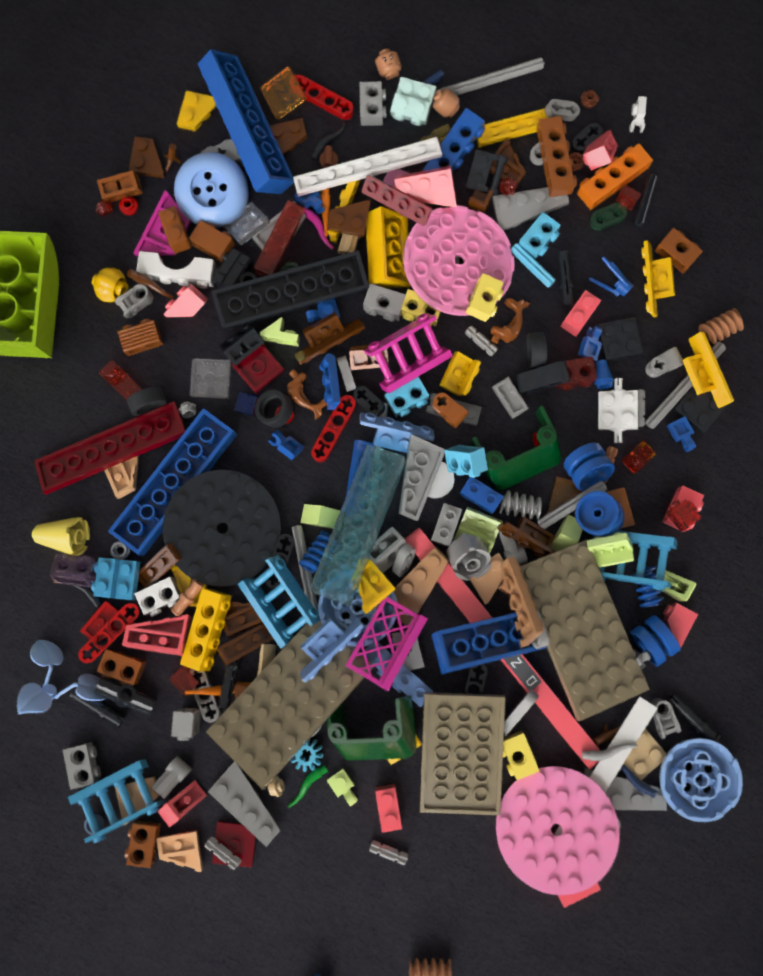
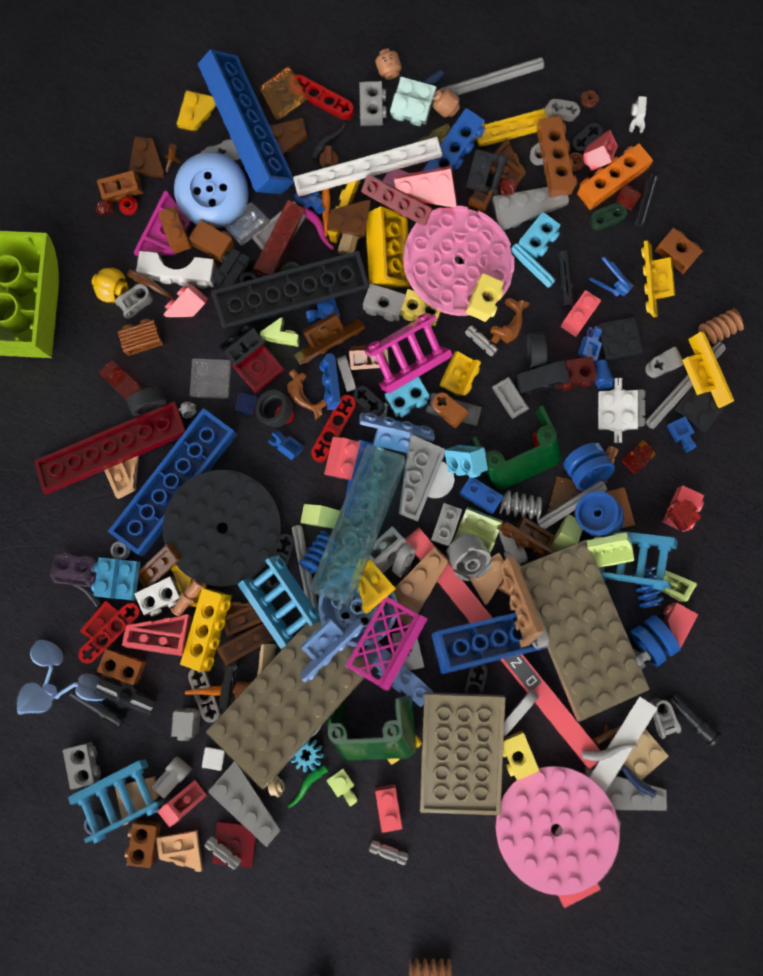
light yellow cone [32,517,90,556] -> none
clear red panel [169,666,199,697] -> none
light blue brick [659,738,743,822] -> none
none -> white tile [202,746,225,771]
none -> coral brick [324,437,360,480]

